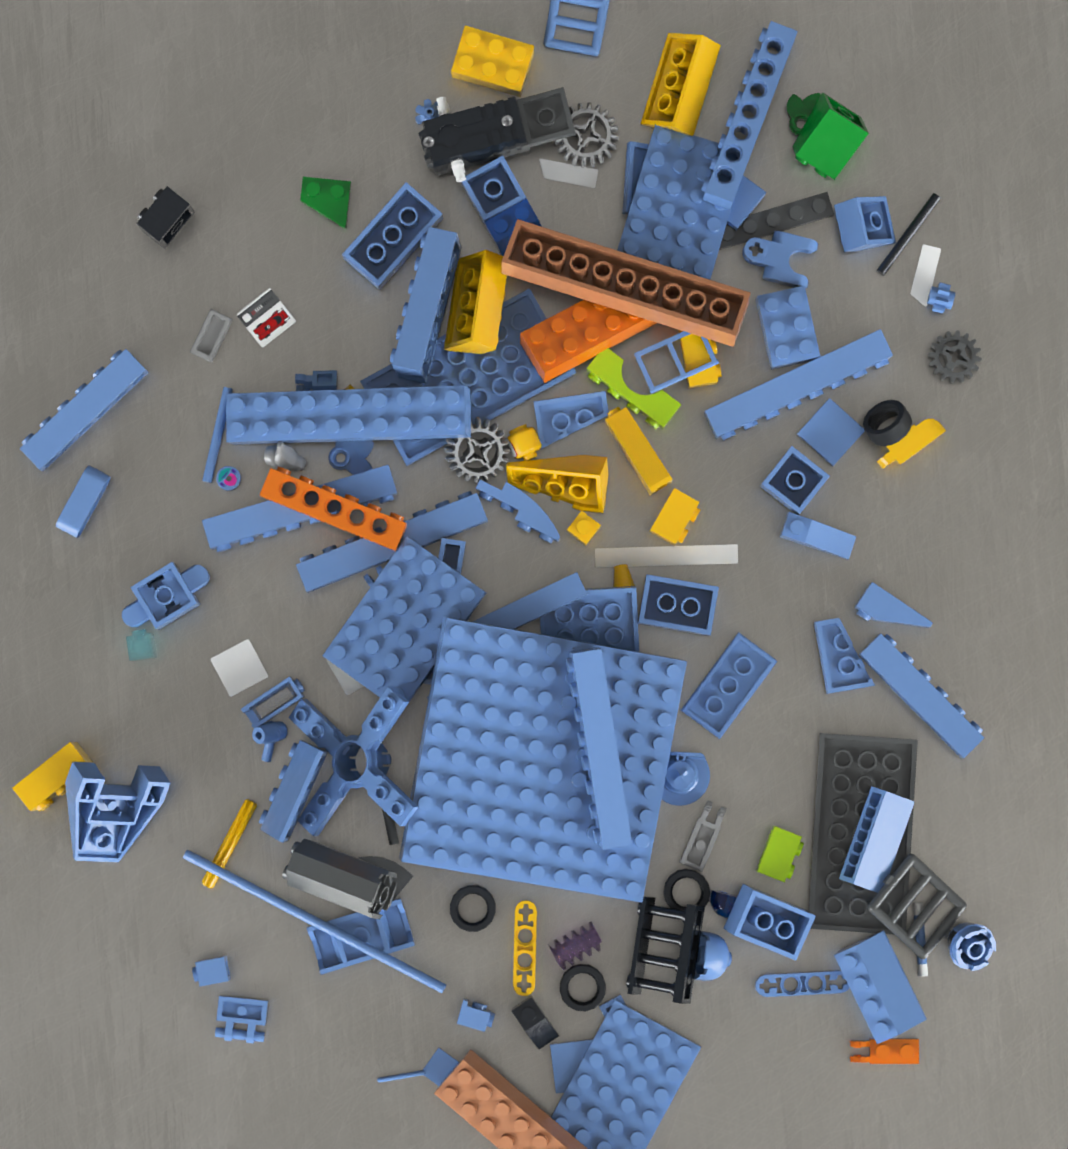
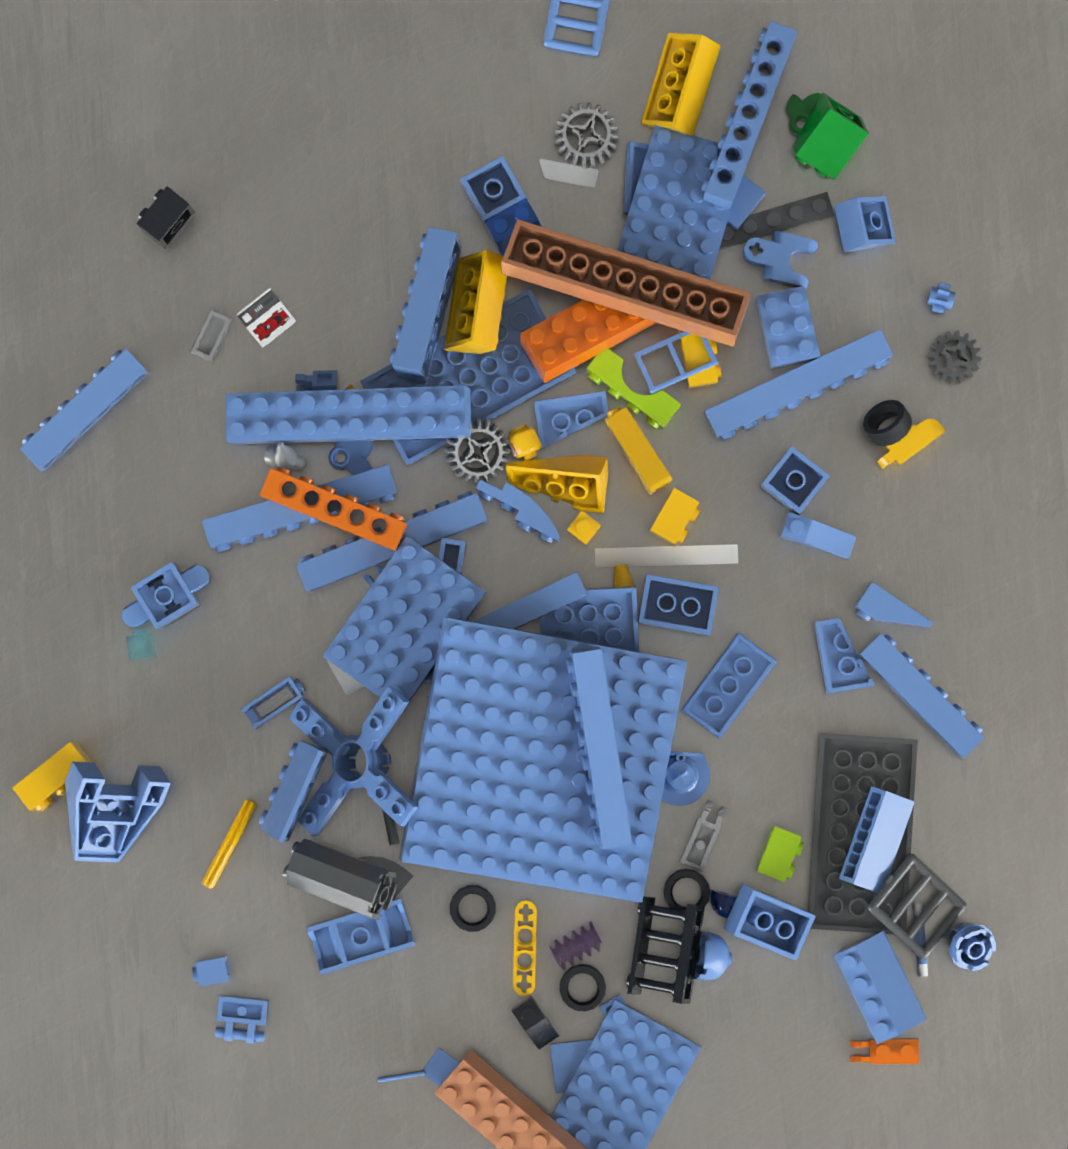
medium blue beam [56,465,111,538] -> none
medium blue piece [183,850,446,993] -> none
medium blue bar [202,387,233,483] -> none
white sticker [211,639,268,697] -> none
tile [216,466,241,491] -> none
medium blue piece [252,721,287,762] -> none
green wing [300,177,351,229] -> none
medium blue brick [342,182,443,290] -> none
medium blue plant [415,99,439,124] -> none
piece [418,87,576,182] -> none
yellow brick [451,25,534,97] -> none
medium blue brick [457,998,495,1032] -> none
medium blue beam [755,970,849,997] -> none
medium blue tile [797,398,865,467] -> none
black bar [877,193,941,276] -> none
white sticker [910,244,941,307] -> none

